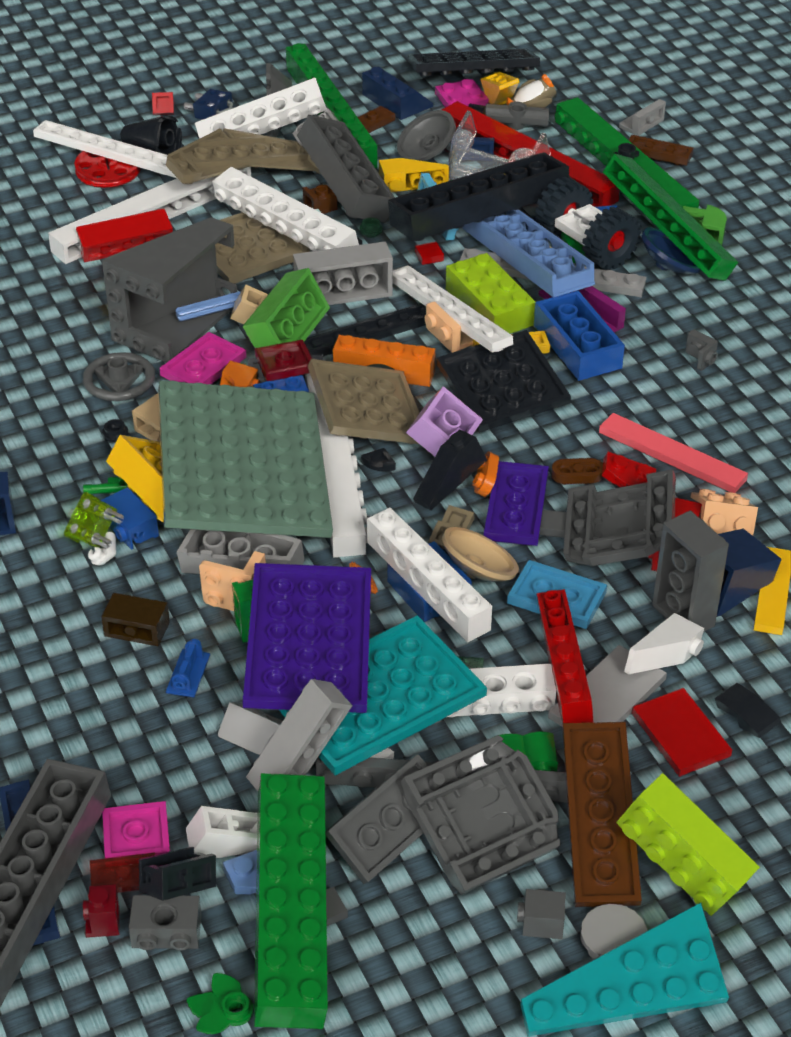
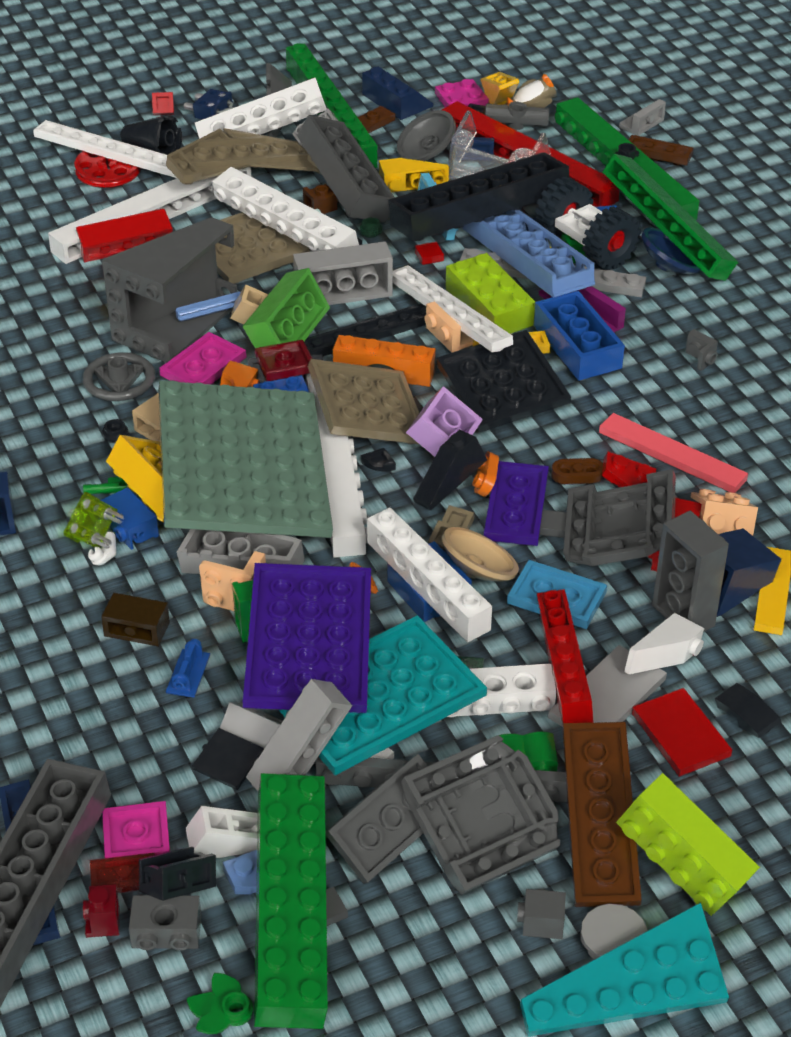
black plate [408,48,540,76] -> none
bright green brick [683,205,727,245] -> none
none -> black piece [192,728,264,790]

